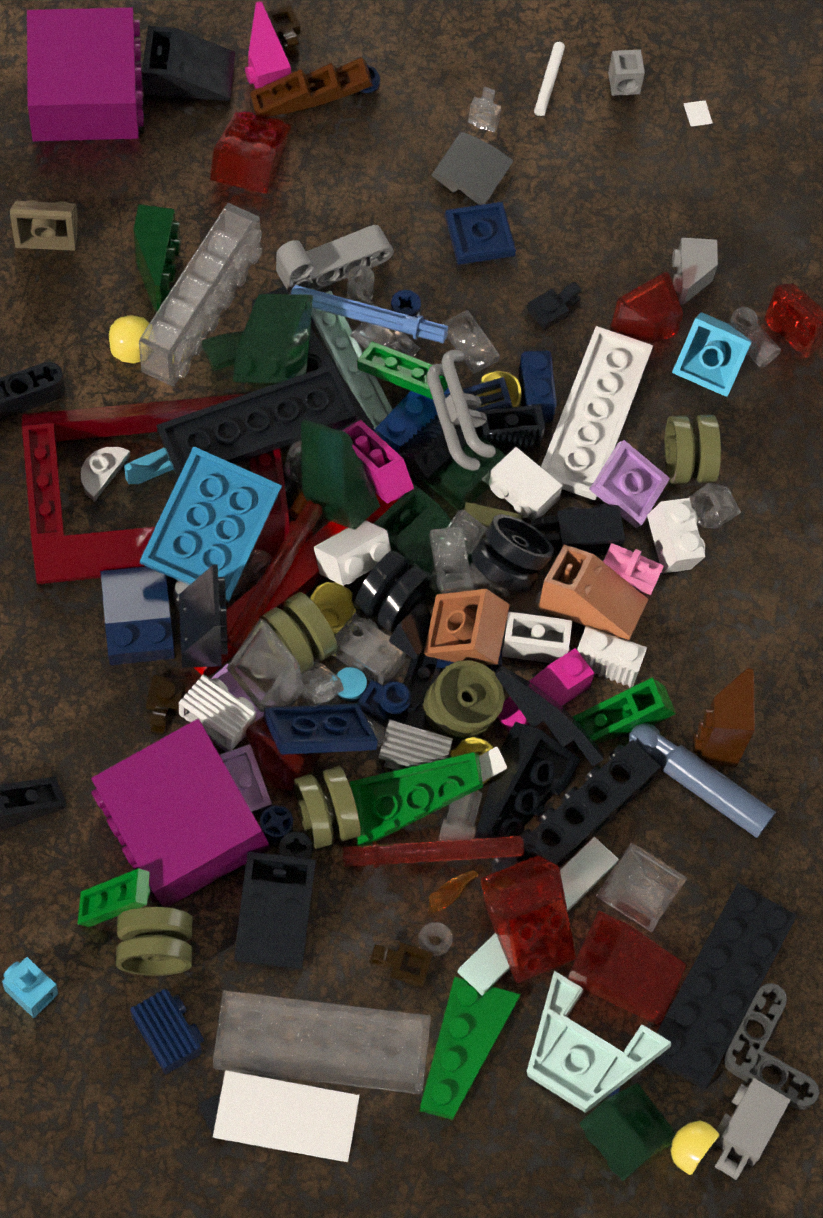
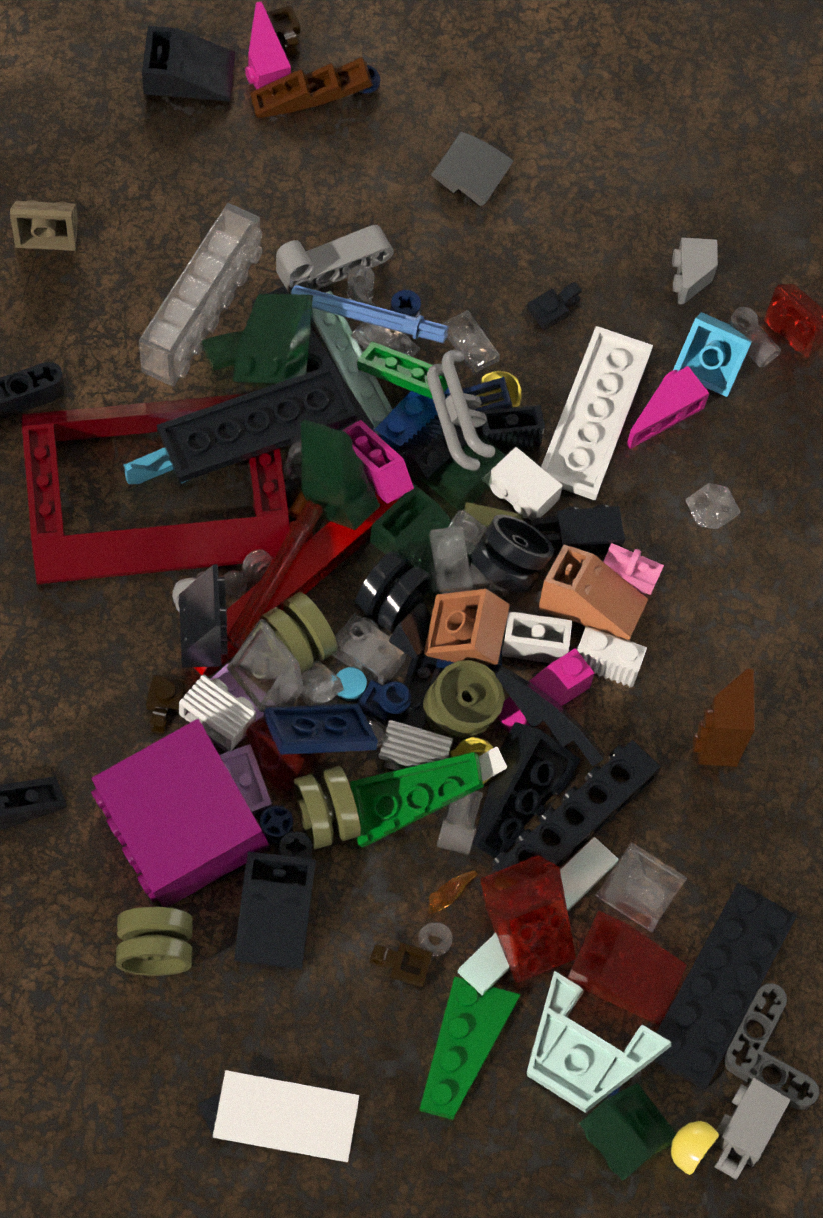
medium azure brick [2,957,59,1018] -> none
magenta brick [27,7,144,141] -> none
green plate [78,868,150,927] -> none
white plate [81,447,130,502] -> none
dark blue slope [100,567,175,665] -> none
light yellow hair [109,315,155,363] -> none
dark blue brick [130,988,204,1075] -> none
dark green slope [133,204,181,318] -> none
dark azure plate [140,446,282,603] -> none
clear red slope [210,111,292,194] -> none
clear brick [213,990,431,1094] -> none
light yellow hair [310,582,356,634] -> none
white brick [314,519,391,586] -> none
clear red axle [343,836,524,868] -> none
dark blue tile [445,201,516,265] -> none
clear plate [468,87,501,132] -> none
dark blue brick [518,351,557,422] -> none
white bar [534,42,565,116] -> none
green slope [573,677,676,749] -> none
lavender plate [589,440,670,528] -> none
light grey brick [608,50,645,95] -> none
clear red slope [610,271,683,343] -> none
sand blue piece [629,723,776,838] -> none
white brick [647,498,705,573] -> none
olive wheel [664,414,721,484] -> none
white sticker [683,100,713,127] -> none
none -> dark pink slope [627,366,709,449]

